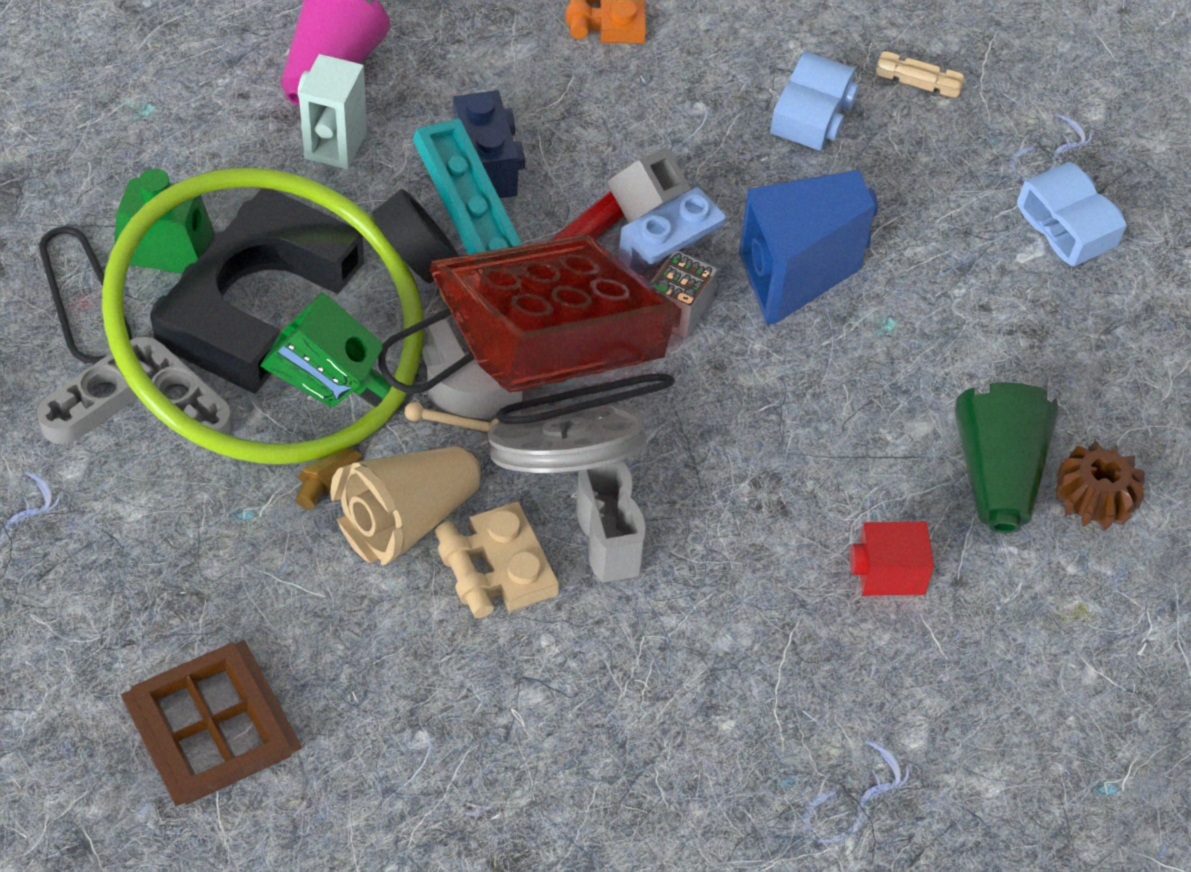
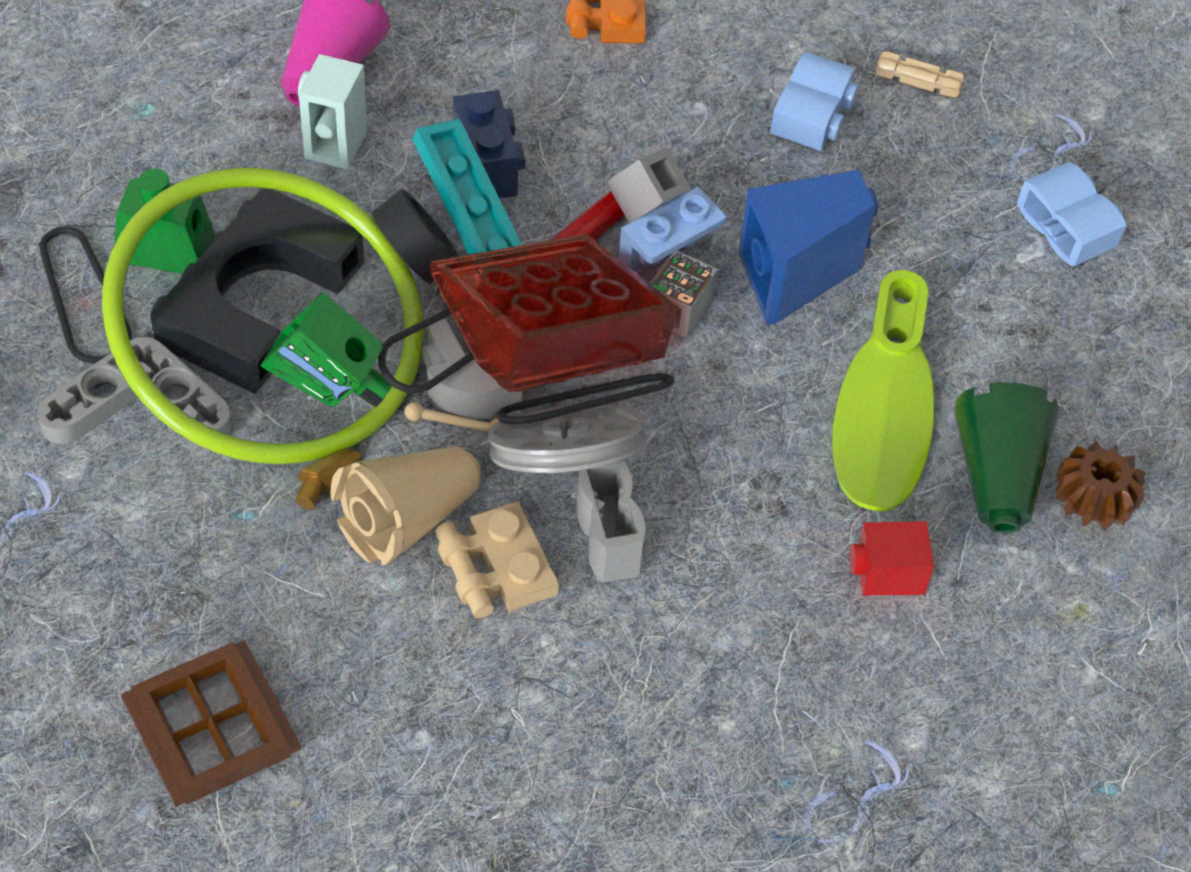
none -> lime plant [832,270,934,511]

